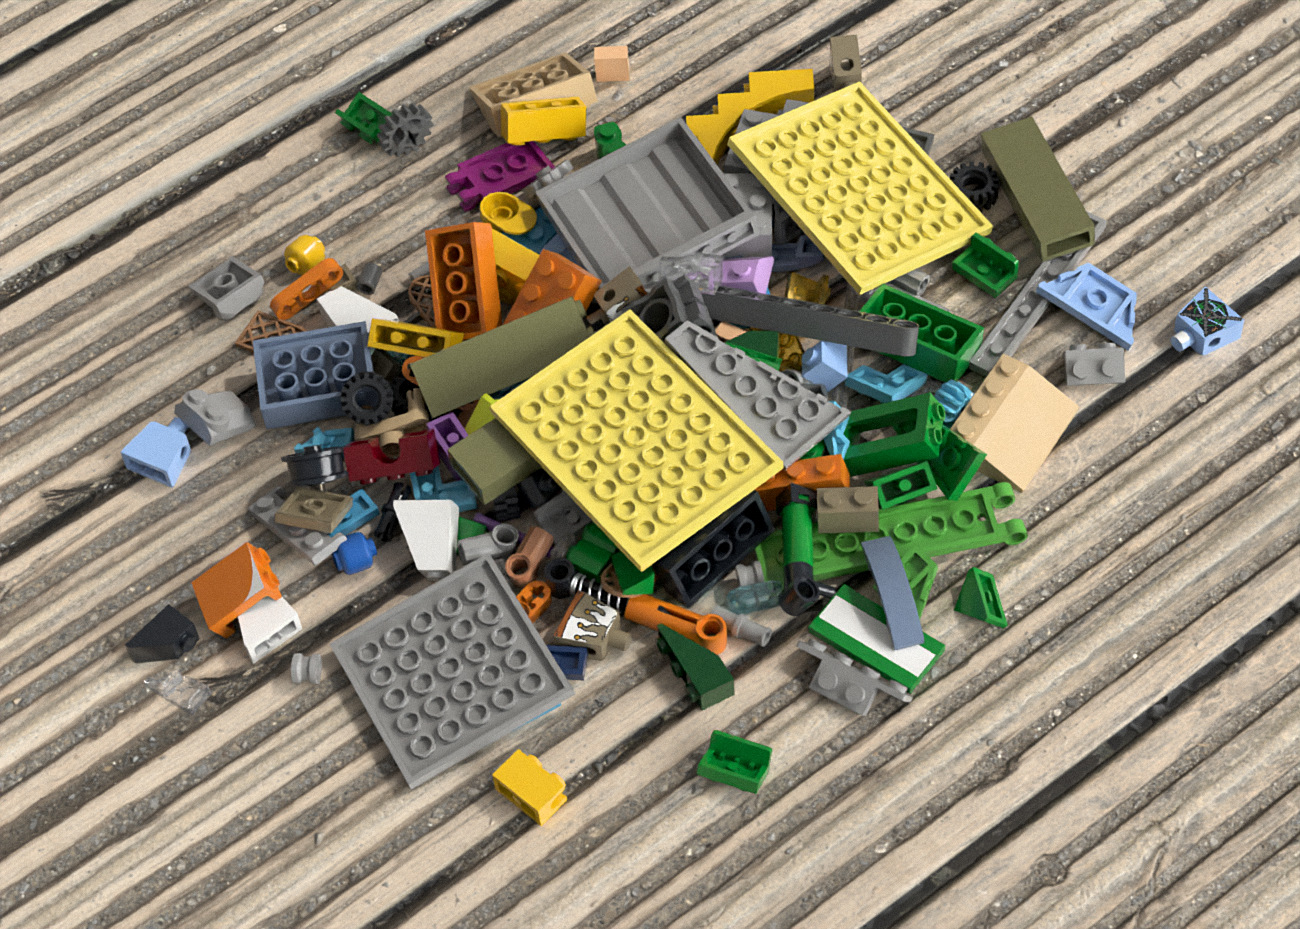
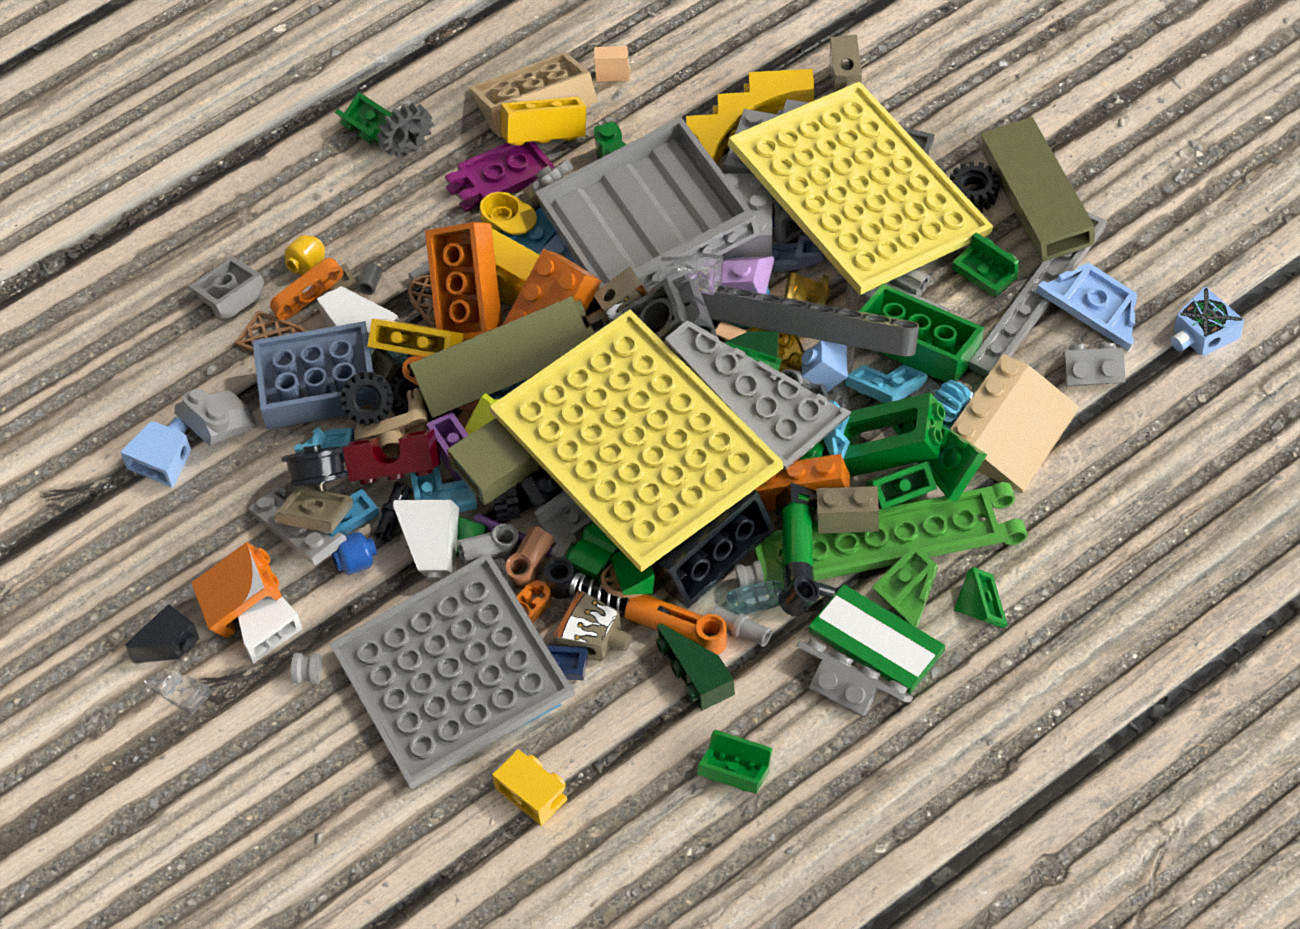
sand blue slope [861,536,925,650] -> none

